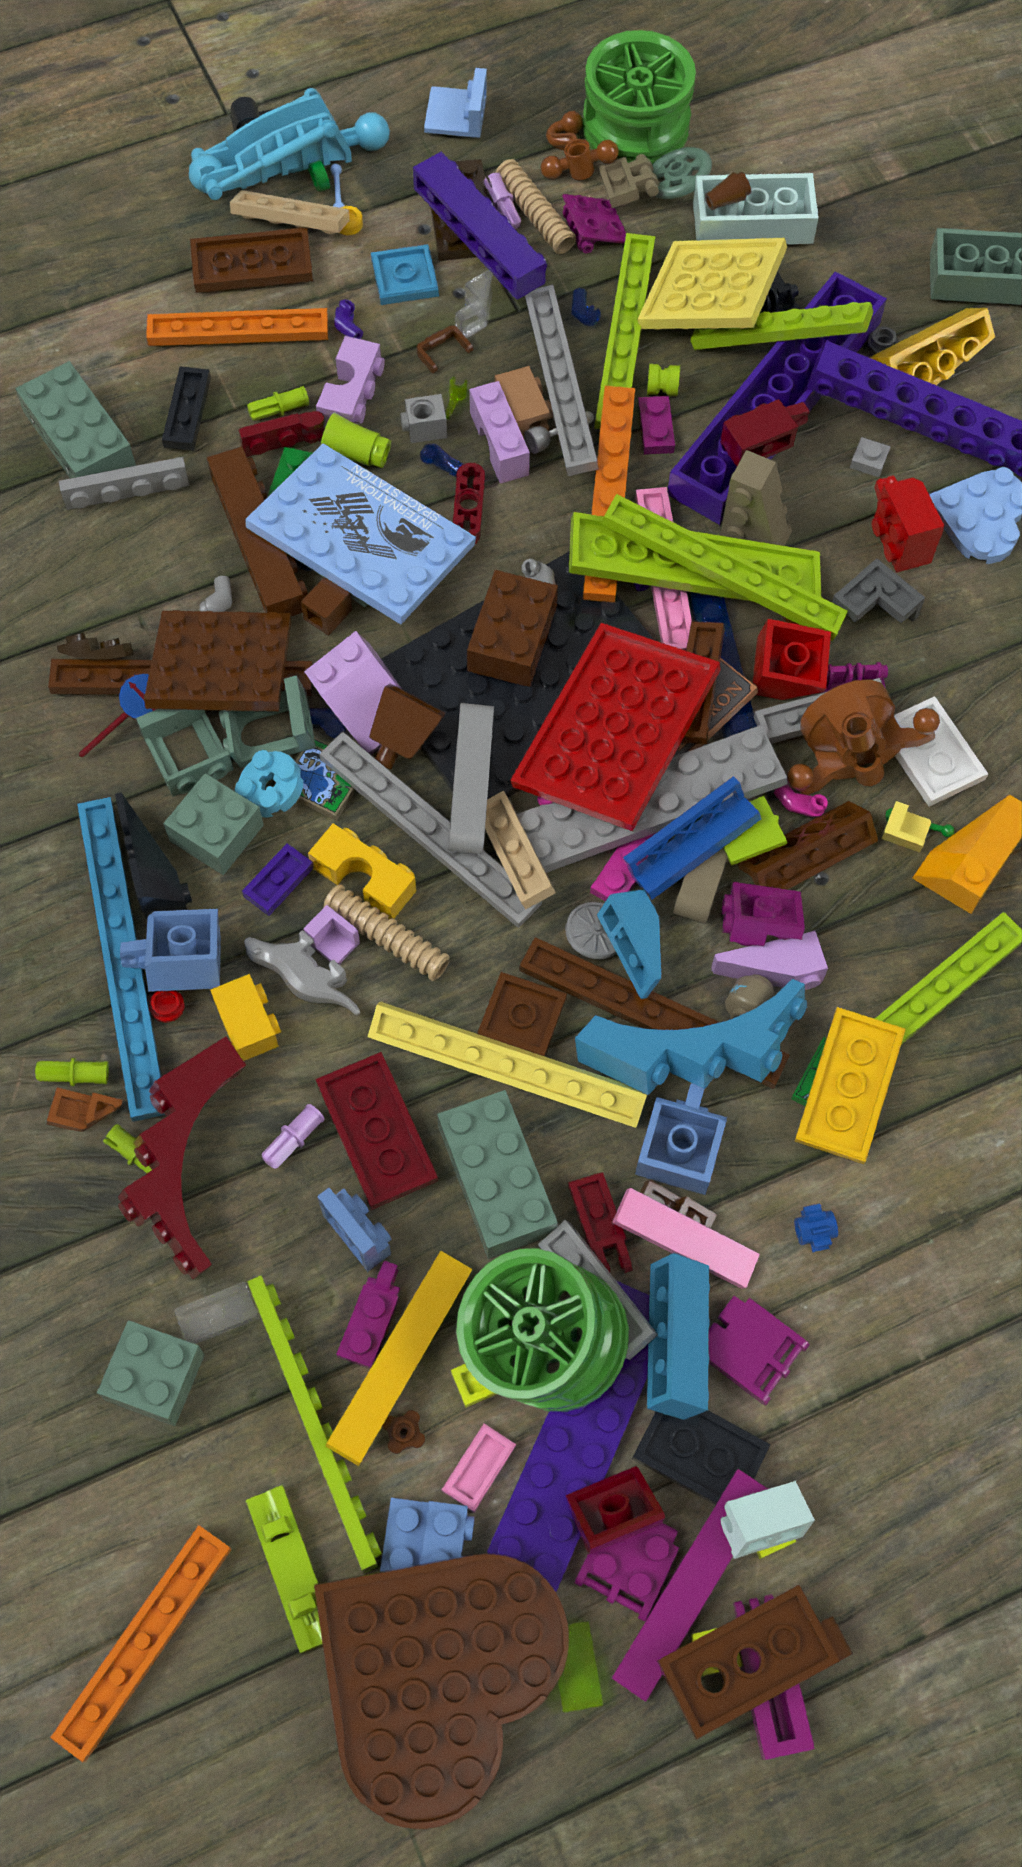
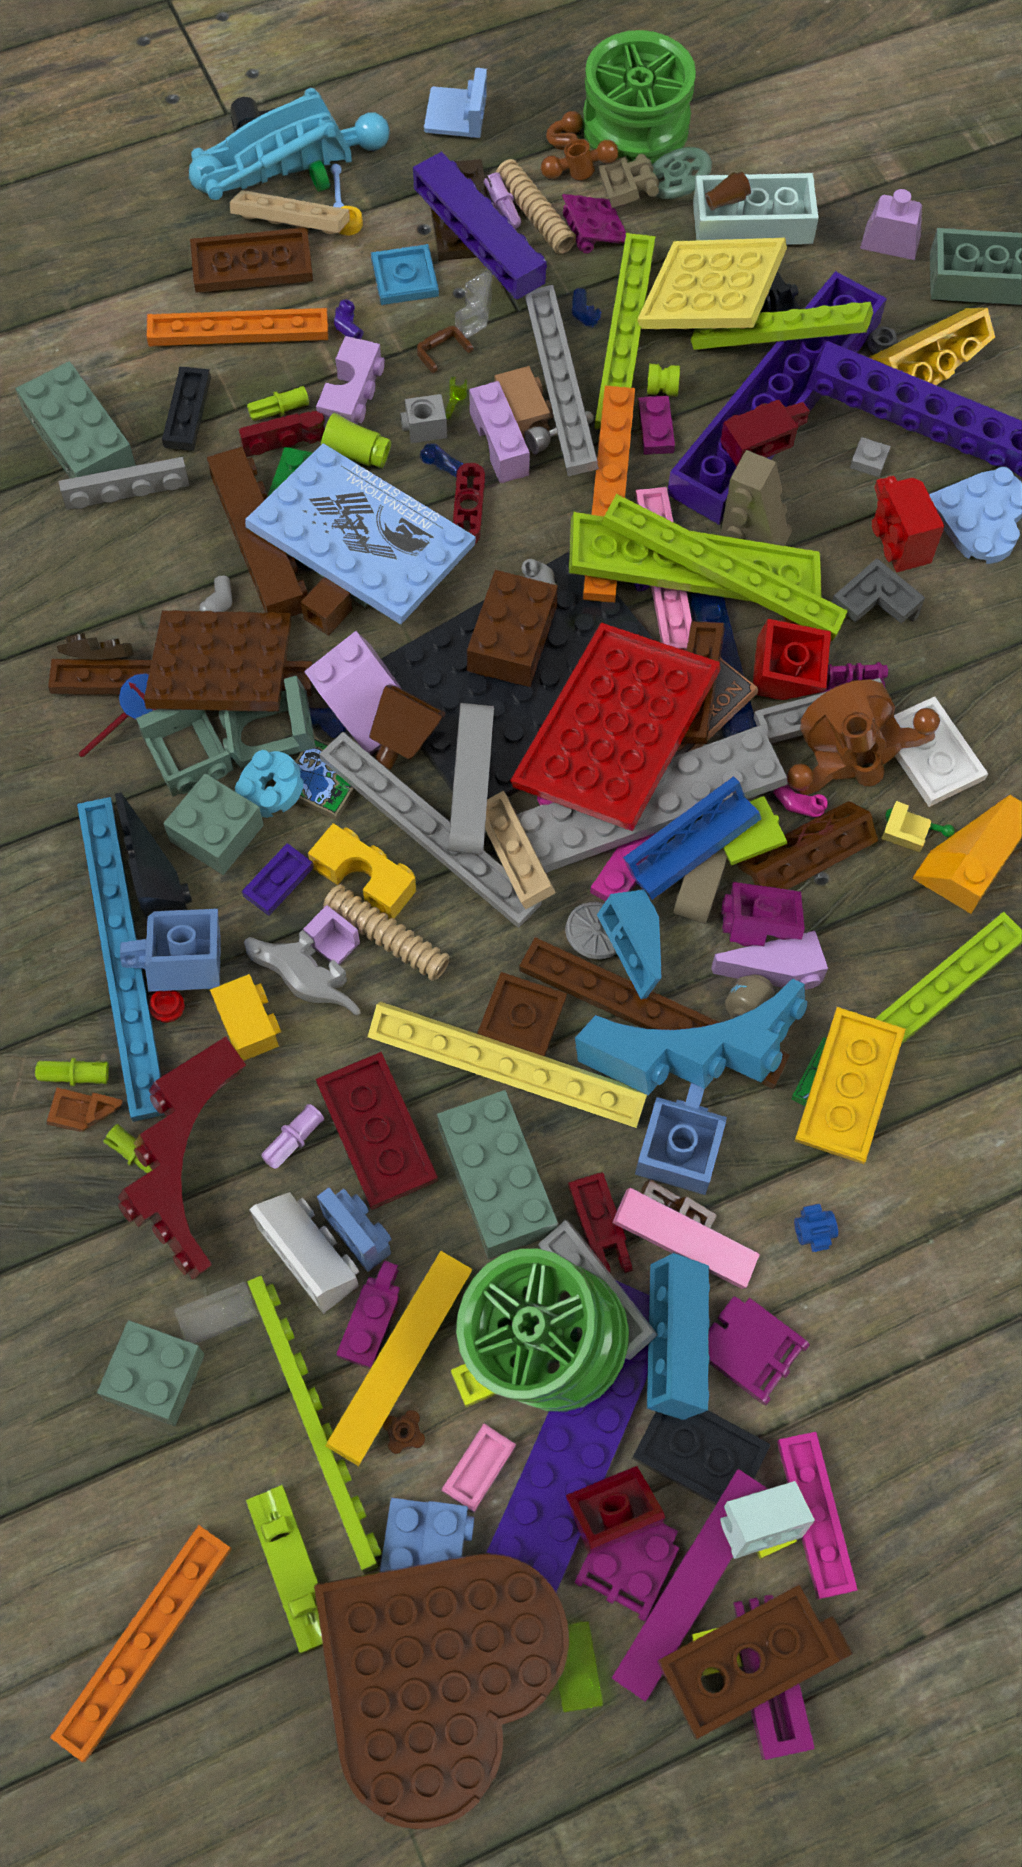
none -> white slope [249,1192,359,1314]
none -> dark pink plate [777,1432,858,1600]
none -> lavender torso [860,189,922,260]

